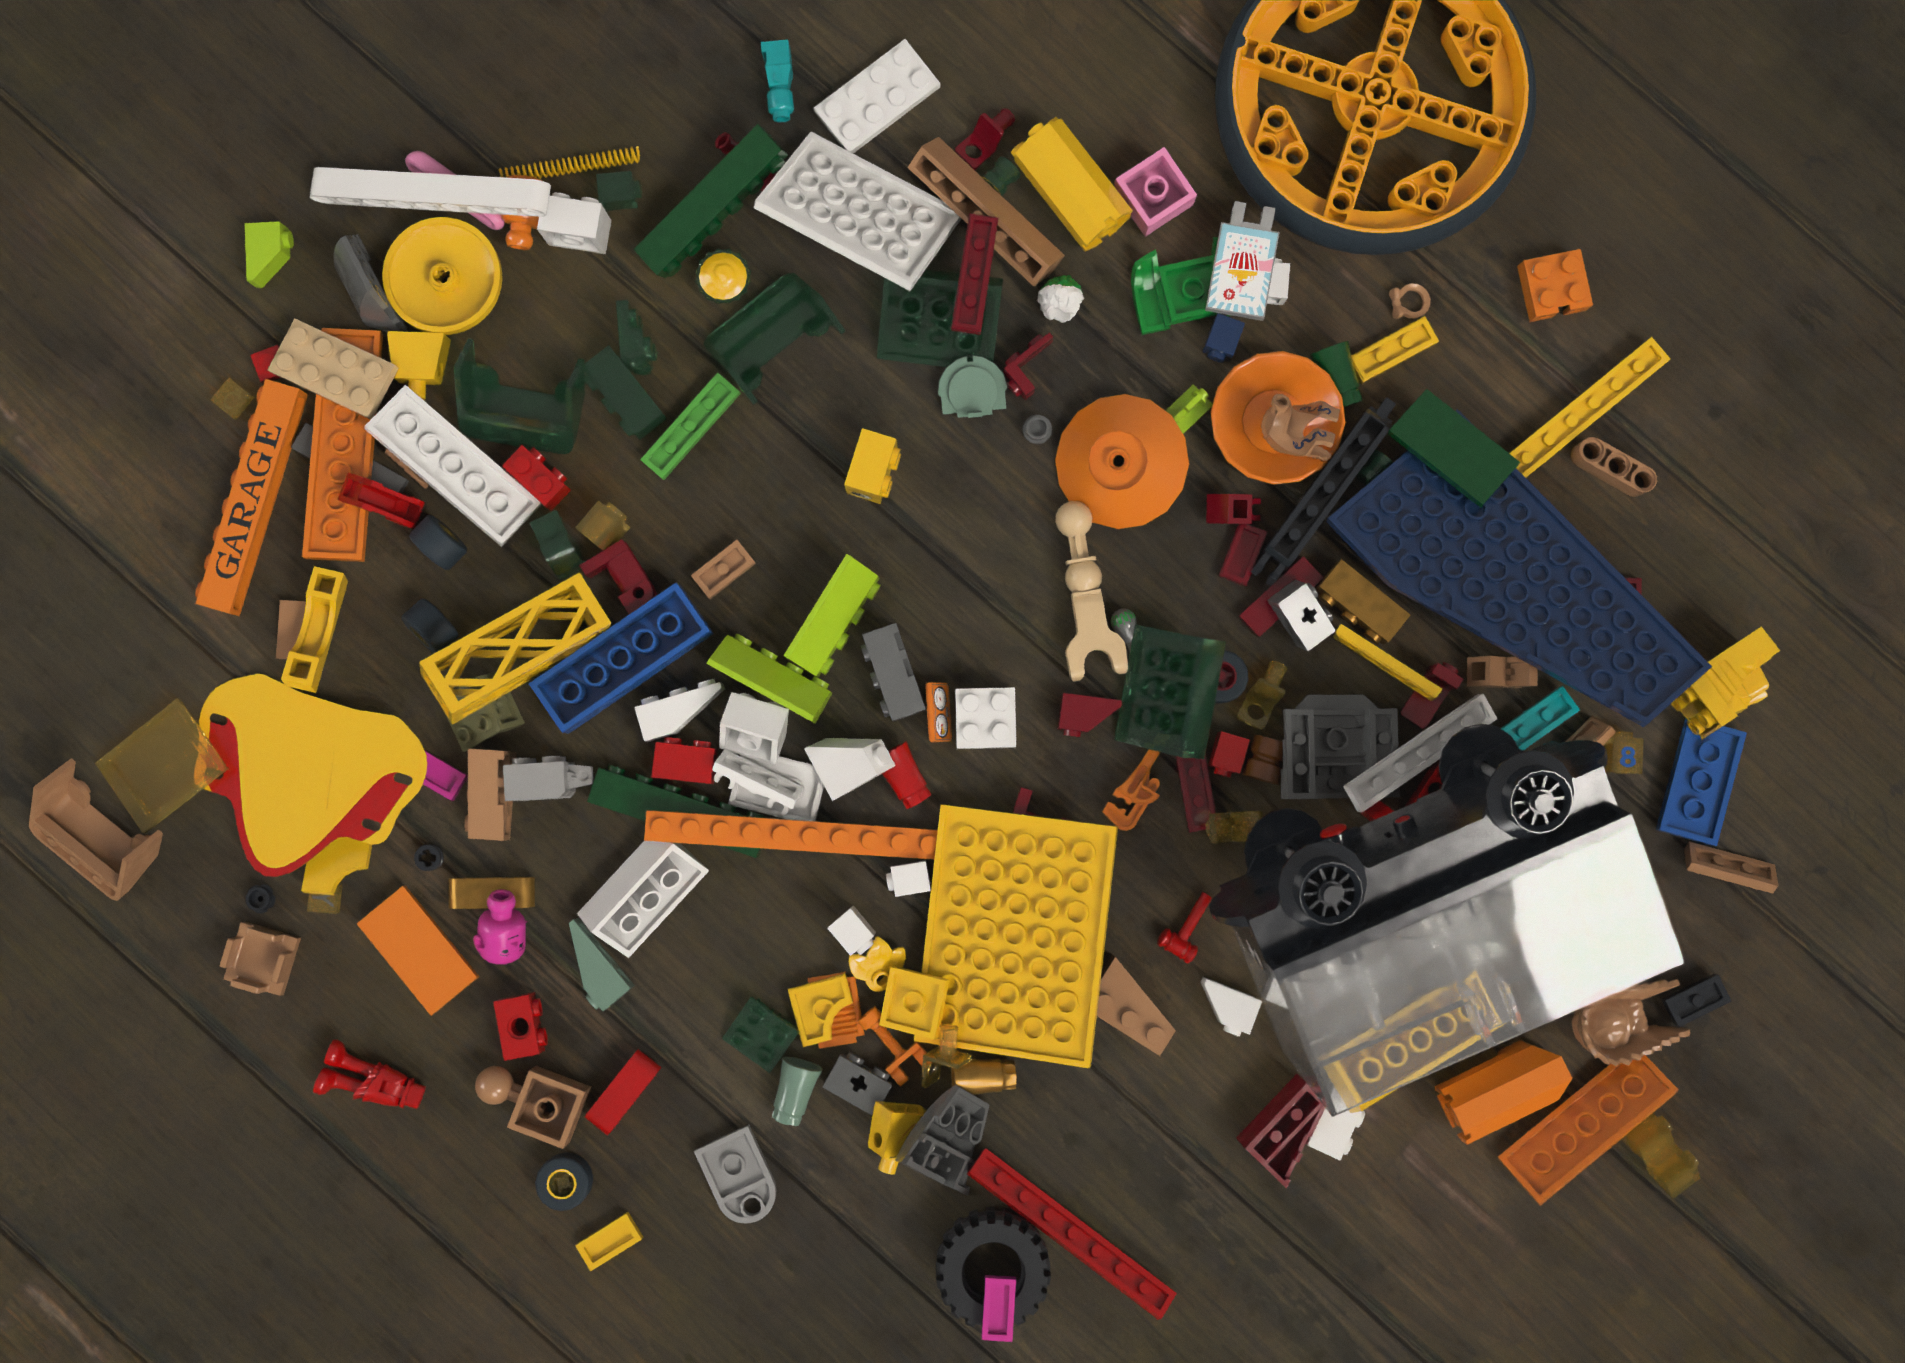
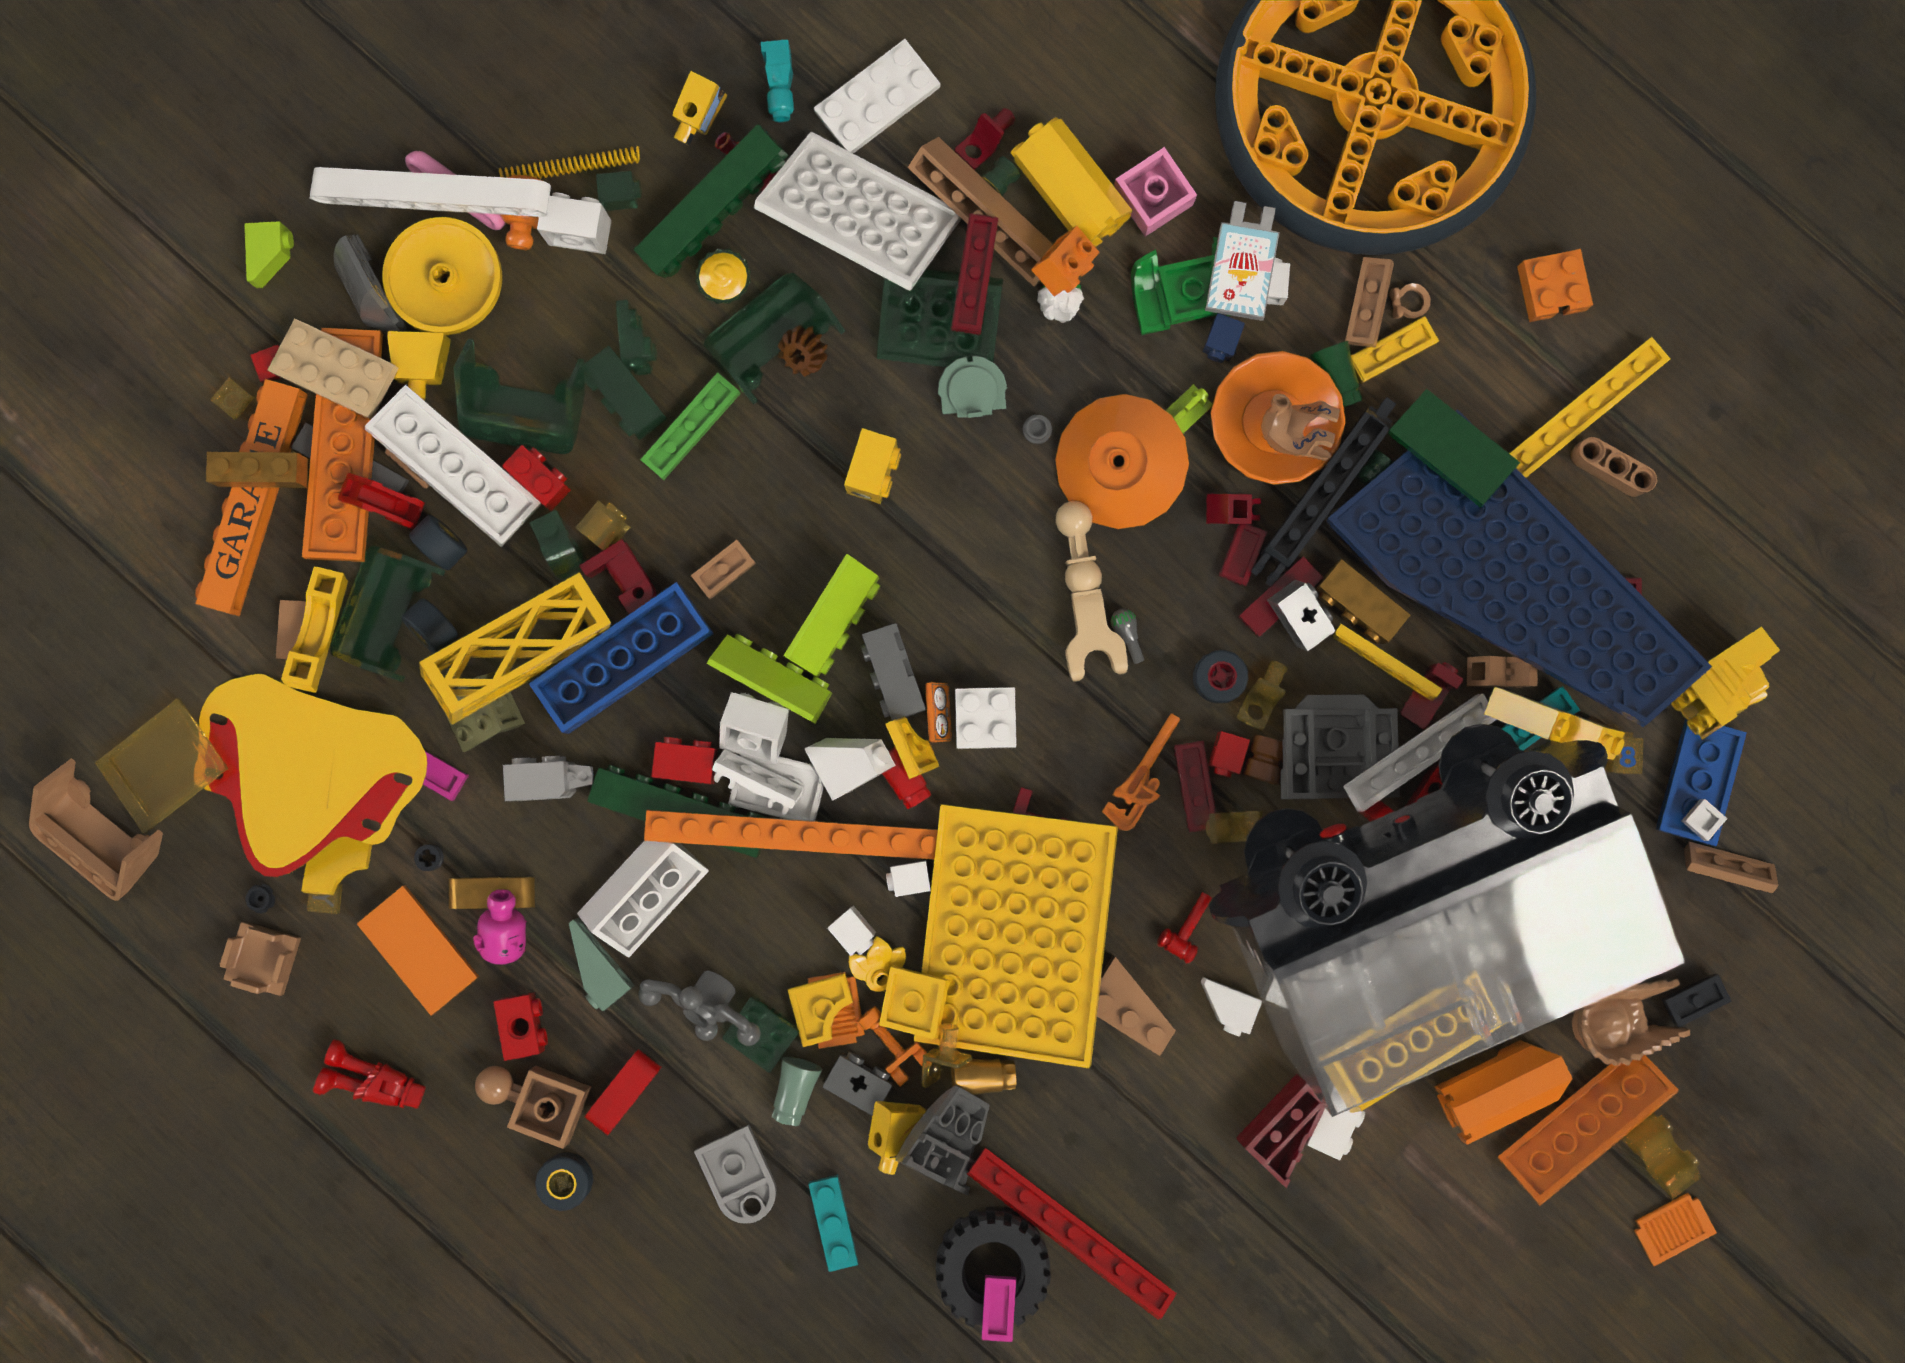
medium nougat wedge [464,749,517,841] -> none
yellow tile [575,1212,643,1271] -> none
white slope [634,679,725,742] -> none
dark red bracket [1003,332,1053,401] -> none
dark red slope [1057,693,1122,738] -> none
clear green slope [1114,625,1226,759] -> none
none -> pearl gold brick [206,452,308,488]
none -> clear green windscreen [330,545,445,682]
none -> dark grey wheel [638,971,761,1046]
none -> yellow torso [672,71,727,146]
none -> reddish brown gear [778,324,828,377]
none -> teal plate [808,1175,858,1272]
none -> yellow tile [886,717,939,779]
none -> orange brick [1031,226,1100,296]
none -> medium nougat plate [1345,257,1394,348]
none -> yellow arch [1484,687,1625,760]
none -> orange window [1634,1192,1717,1266]
none -> white plate [1682,799,1727,841]

